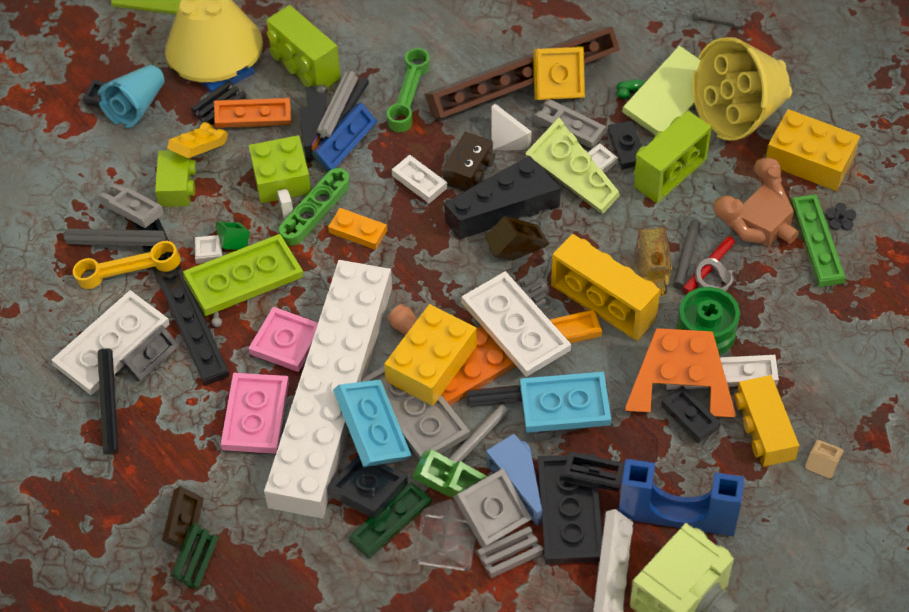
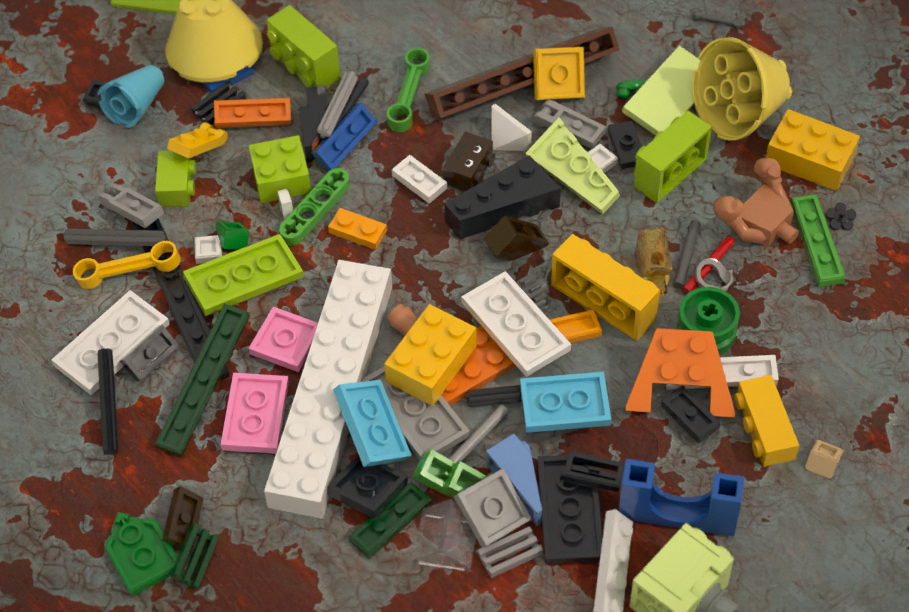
none -> green tile [104,512,178,595]
none -> dark green tile [155,303,250,458]

